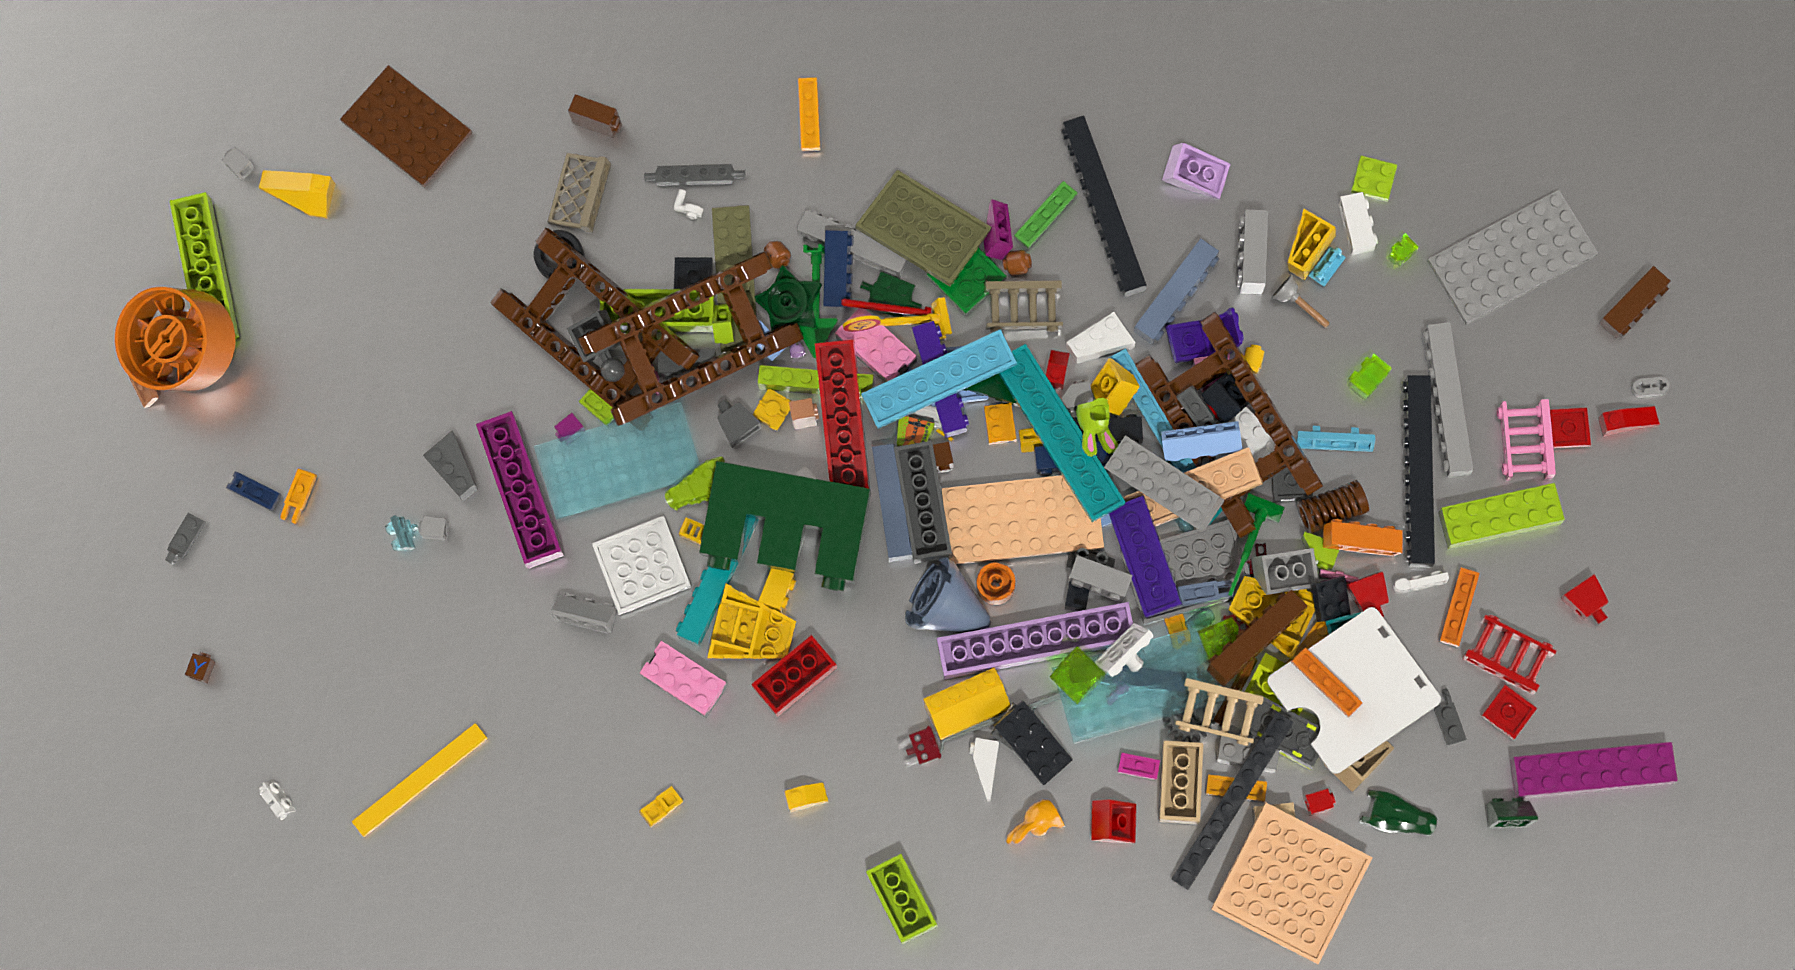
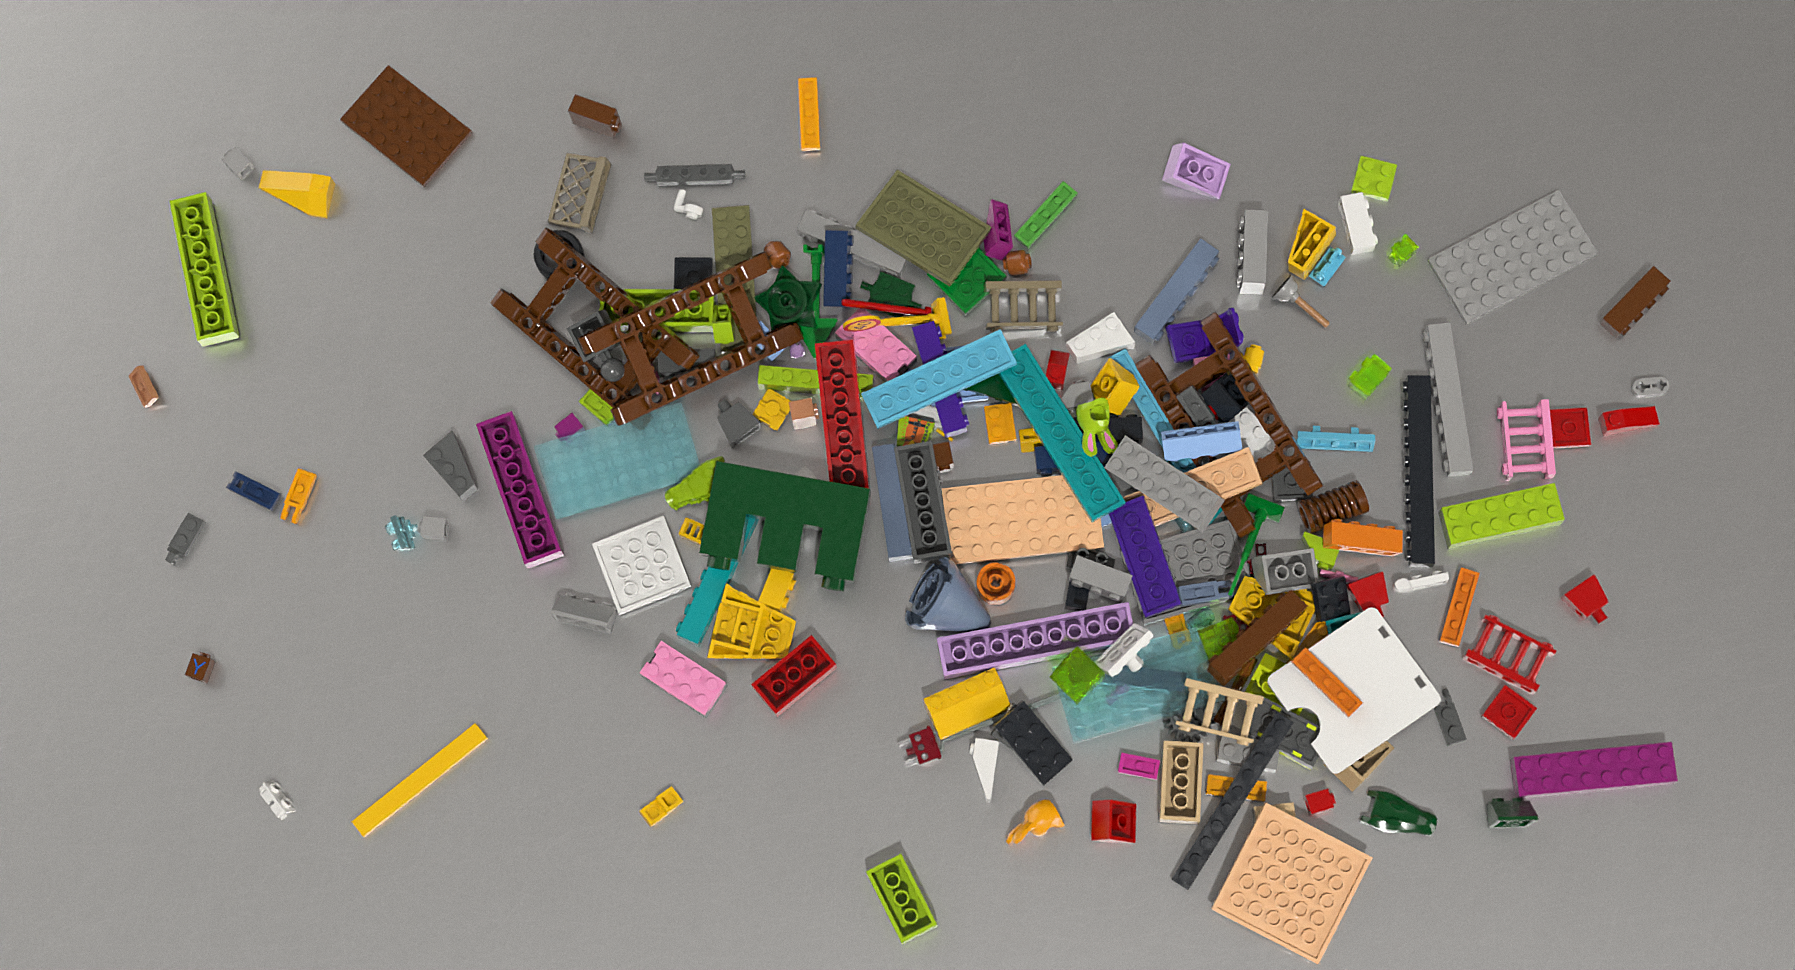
orange wheel [115,287,235,391] -> none
yellow slope [784,782,829,813] -> none
black brick [1060,115,1147,298] -> none

